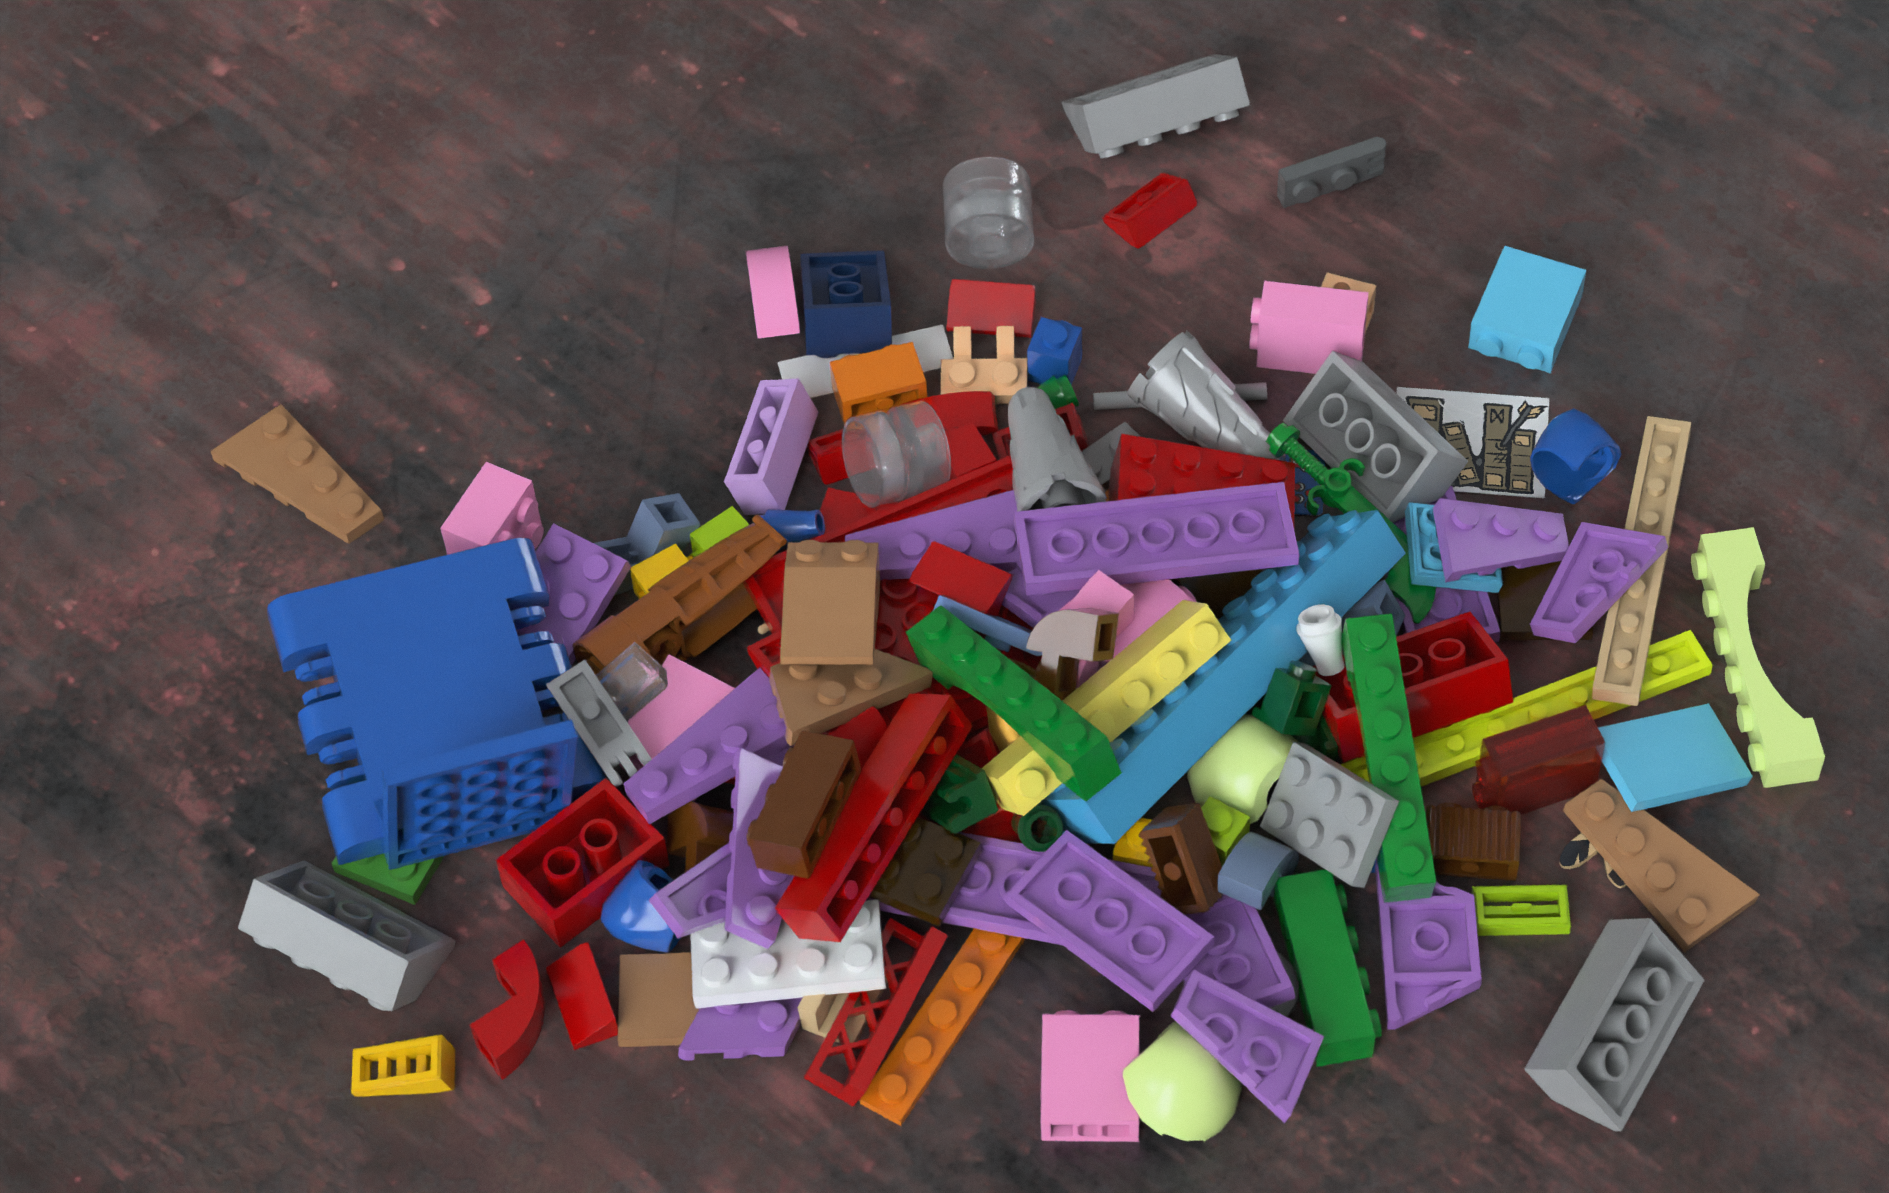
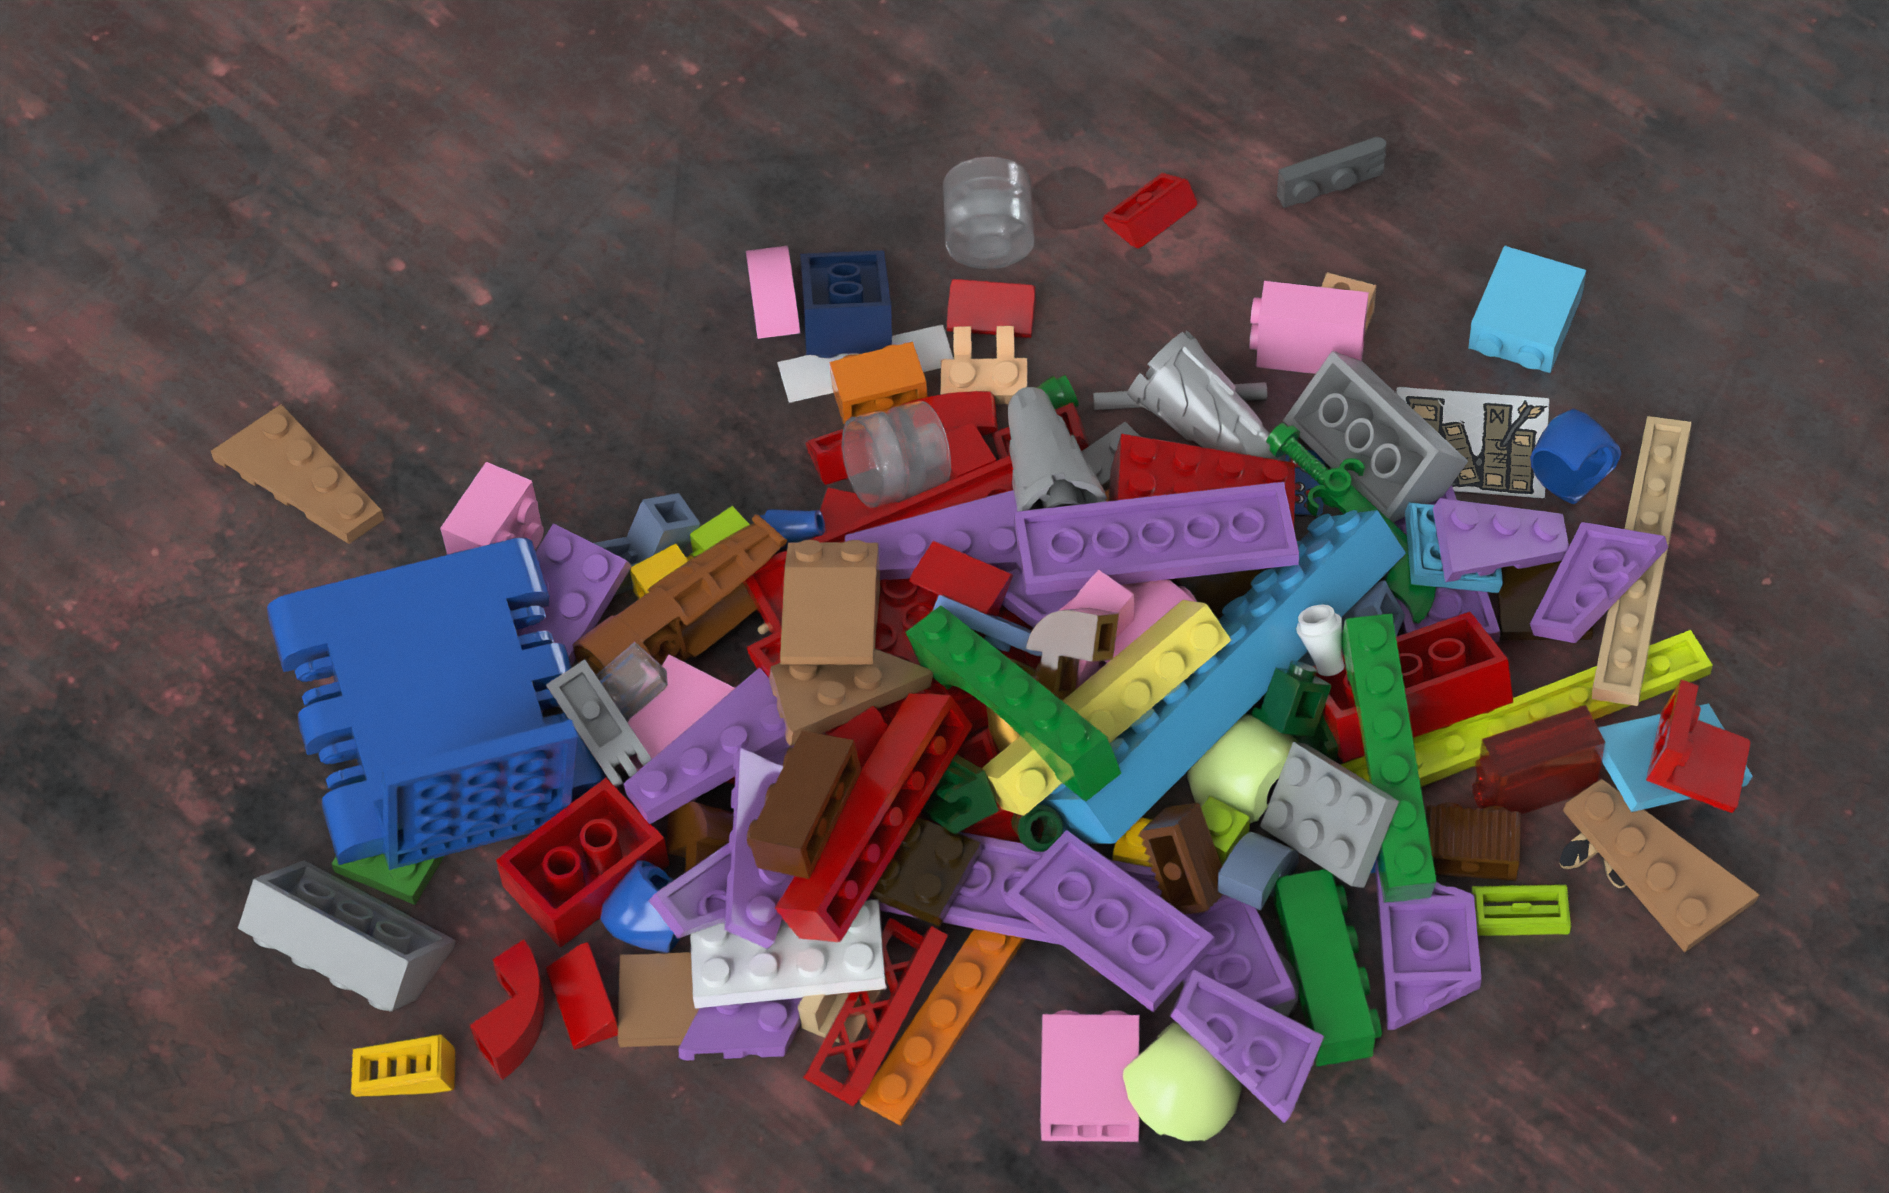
lavender brick [724,378,818,515] -> none
blue brick [1027,317,1082,385] -> none
light grey slope [1062,54,1250,158] -> none
light grey slope [1524,918,1704,1131] -> none
yellowish green arch [1691,527,1825,788] -> none
none -> red bracket [1646,679,1751,813]

